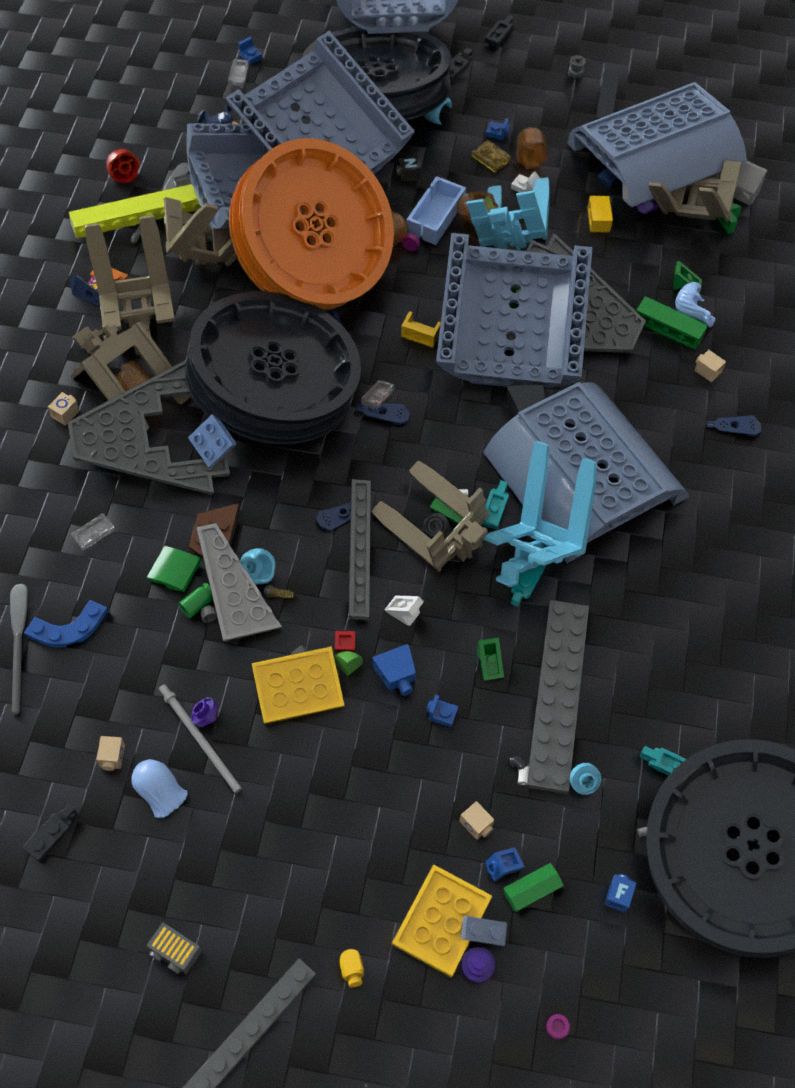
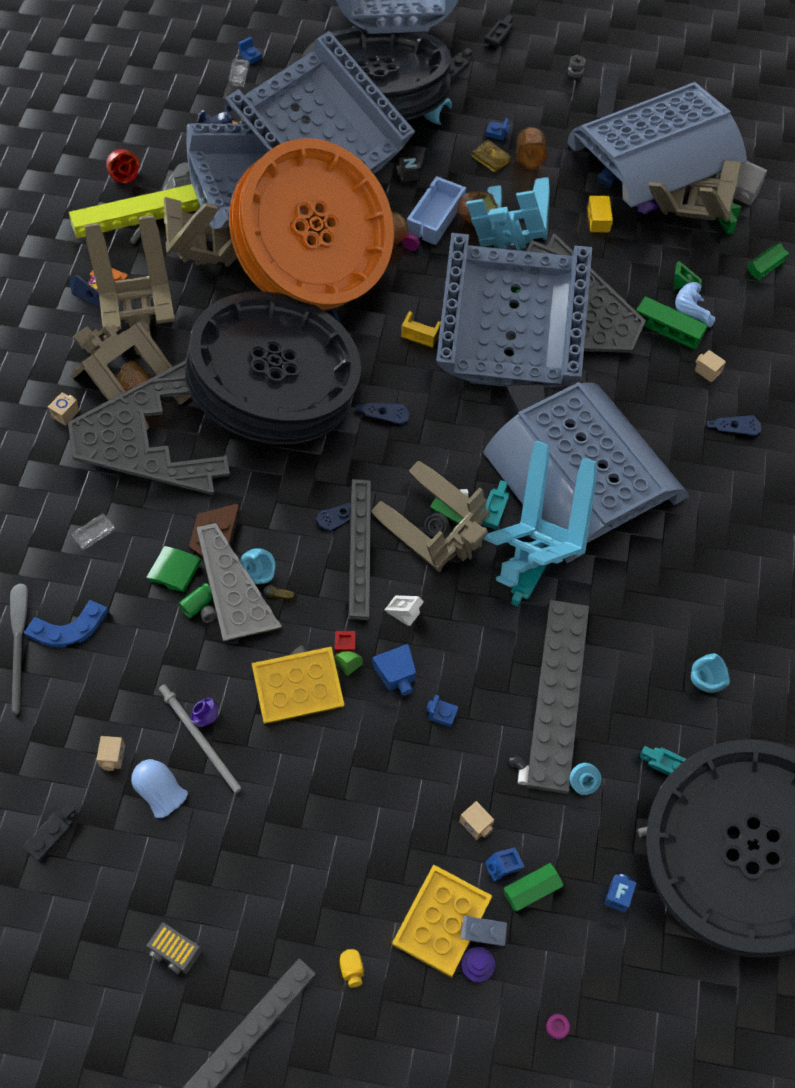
medium blue plate [188,414,237,467] -> none
clear plate [362,380,394,409] -> none
green slope [477,637,504,681] -> none
white slope [511,171,540,193] -> none
none -> medium azure piece [691,653,730,693]
none -> green piece [747,243,789,280]

